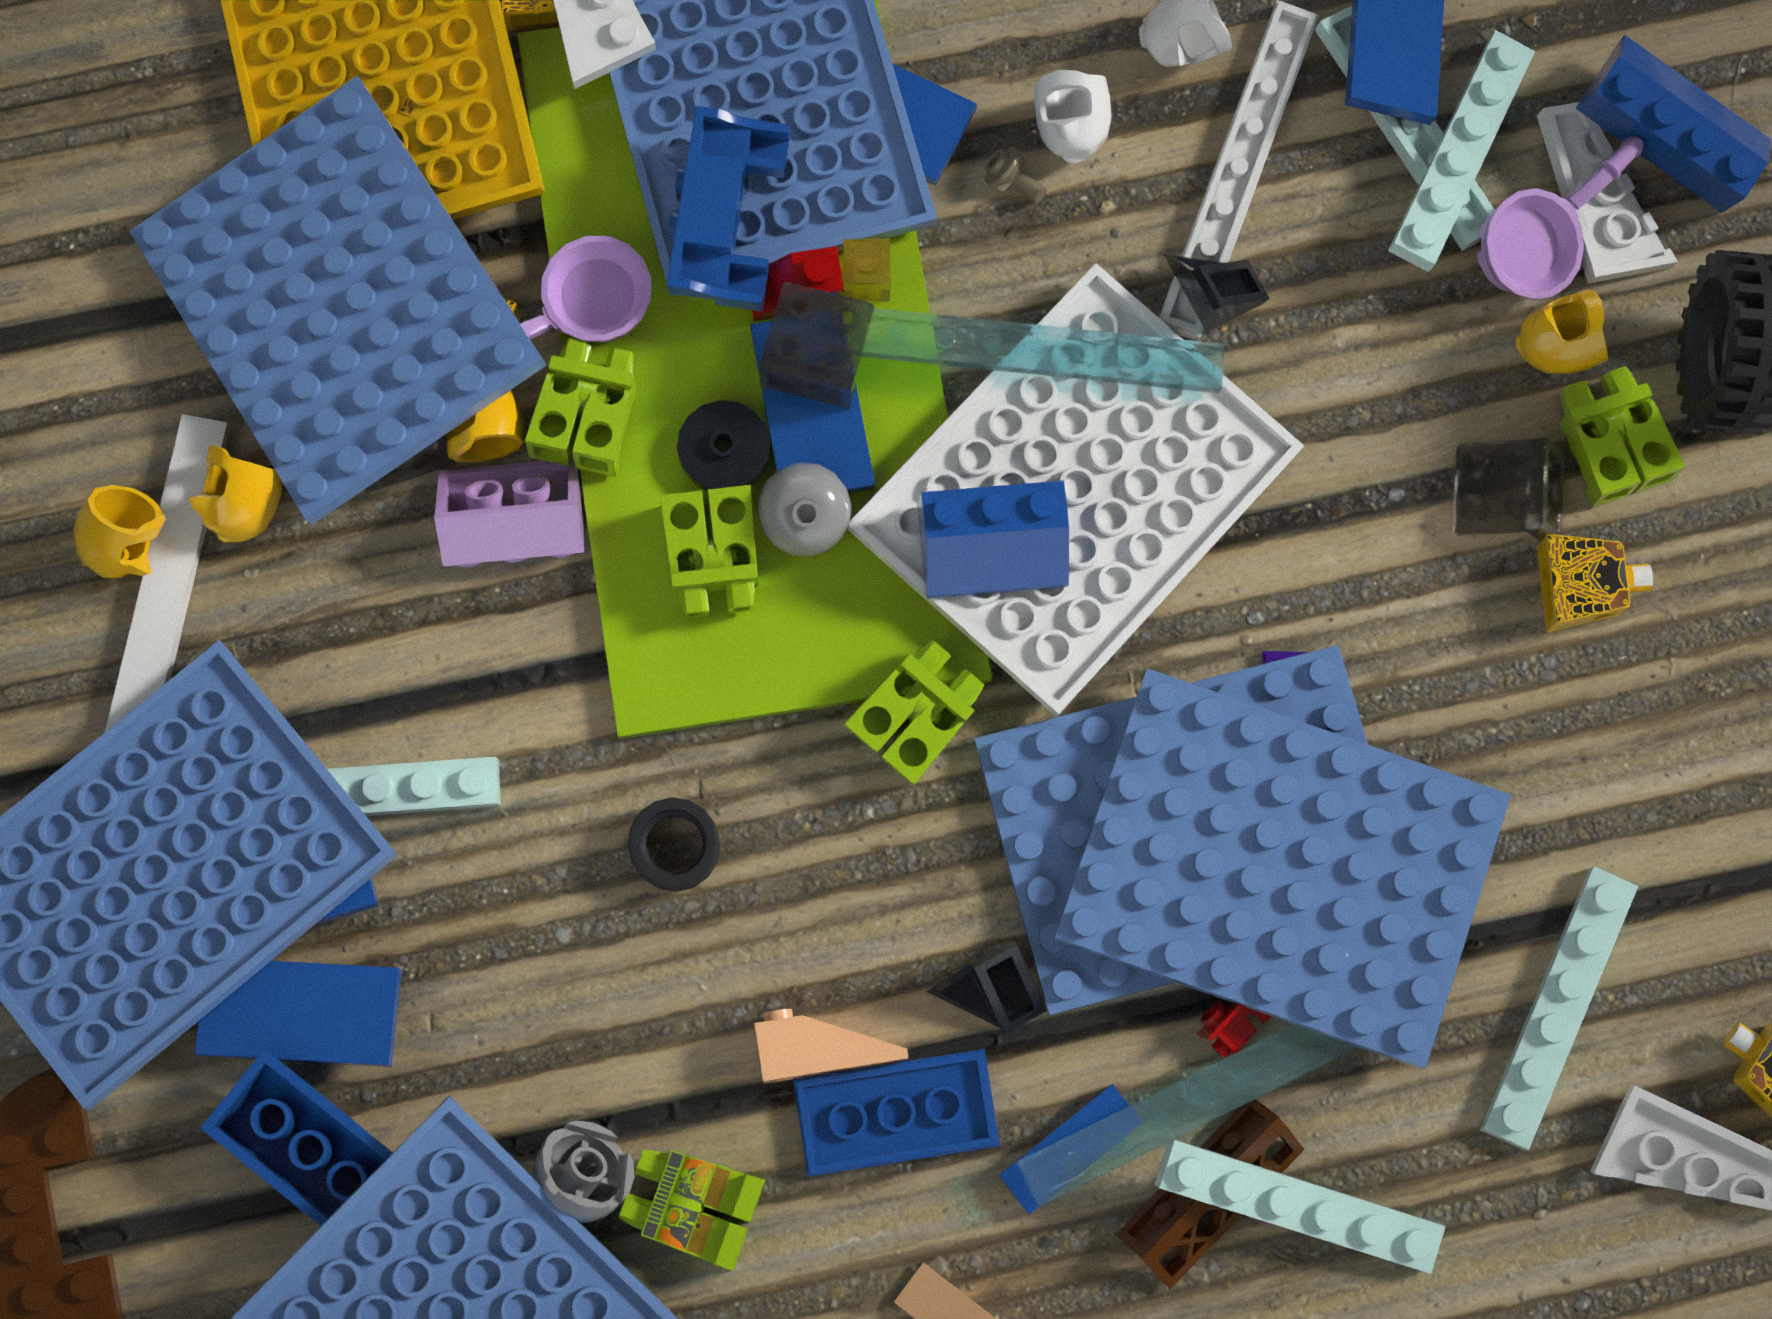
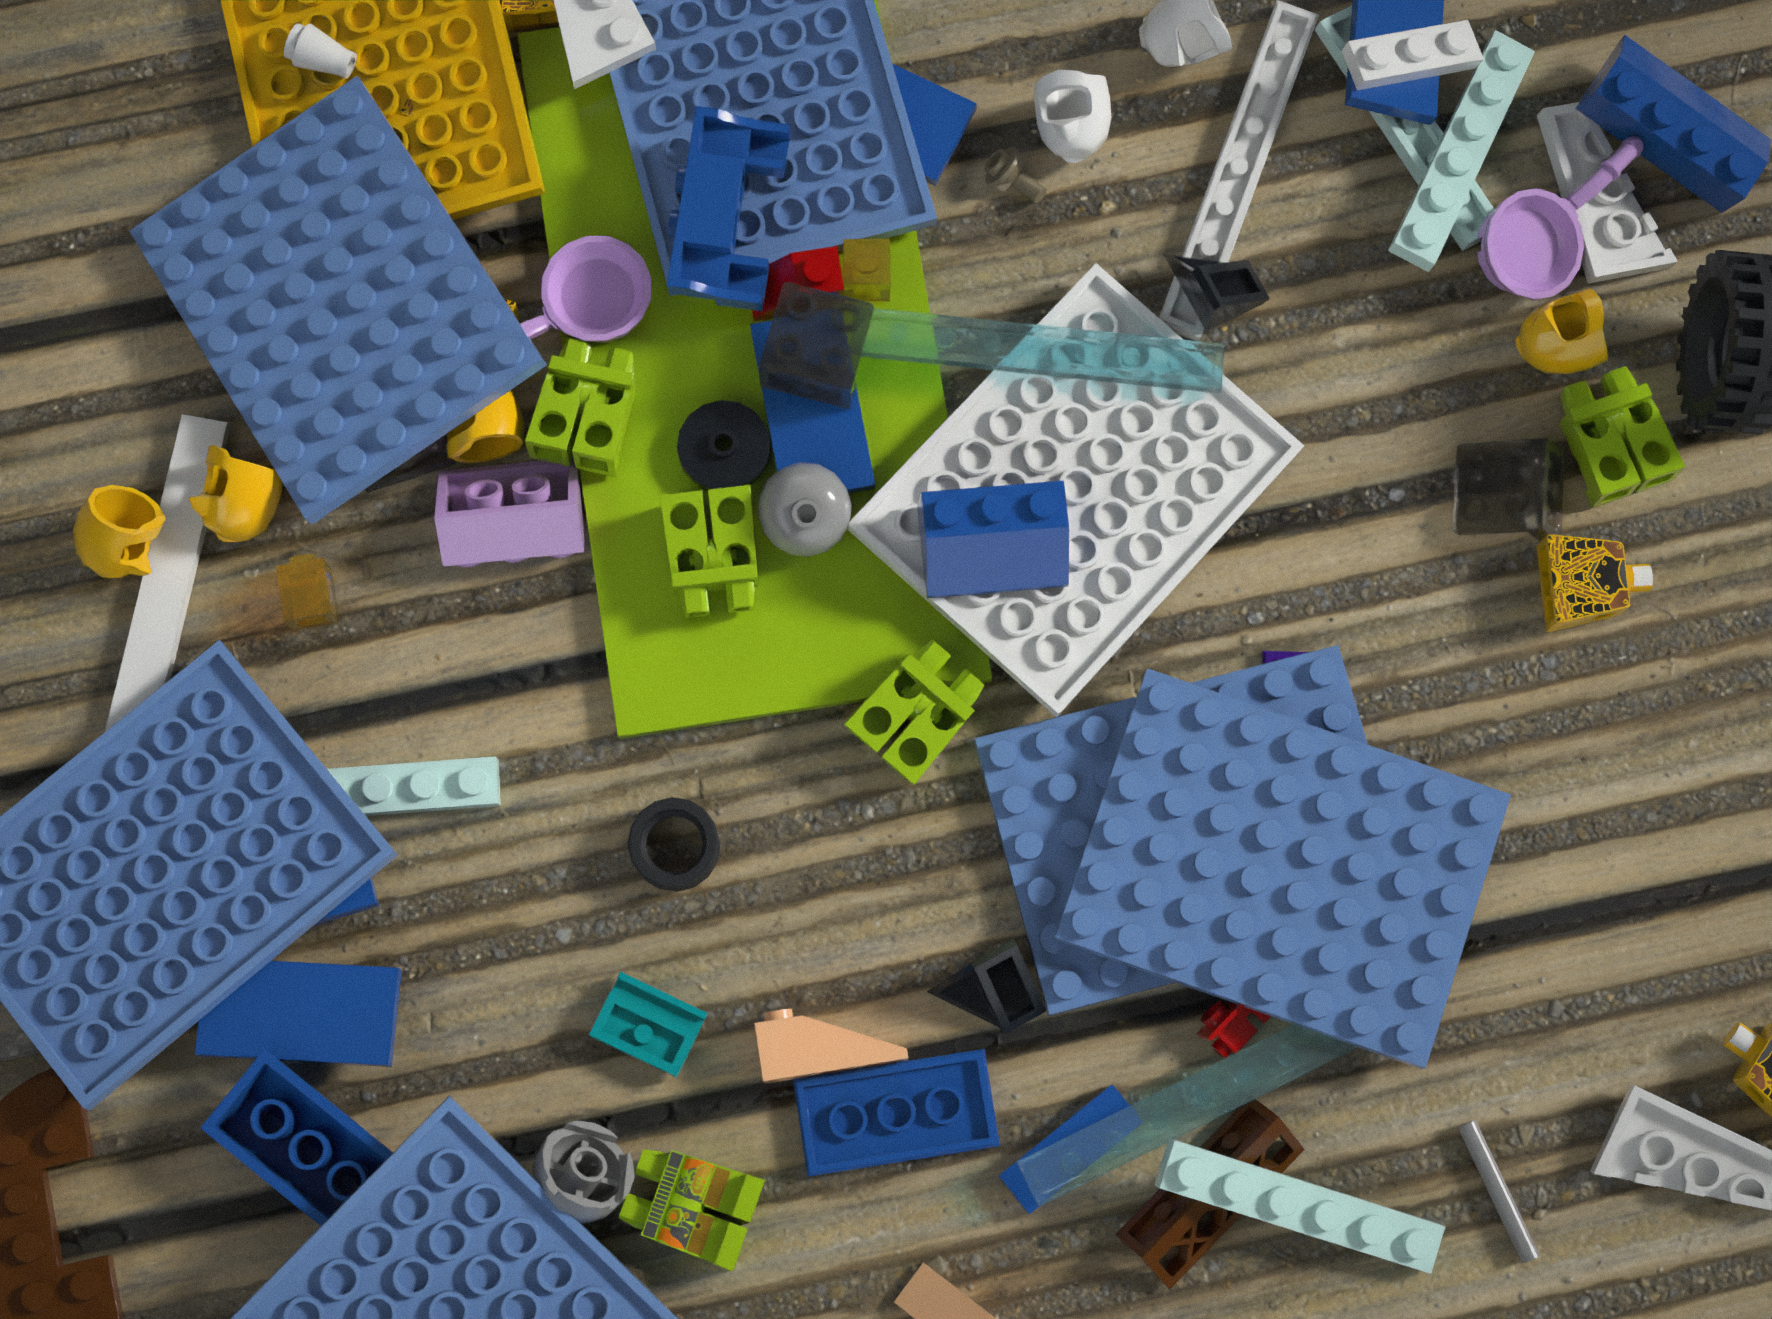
light aqua plate [1480,866,1638,1151] -> none
none -> clear yellow brick [276,554,339,630]
none -> white cone [284,23,357,79]
none -> teal plate [589,971,708,1078]
none -> white plate [1342,20,1484,90]
none -> light grey bar [1458,1120,1540,1263]

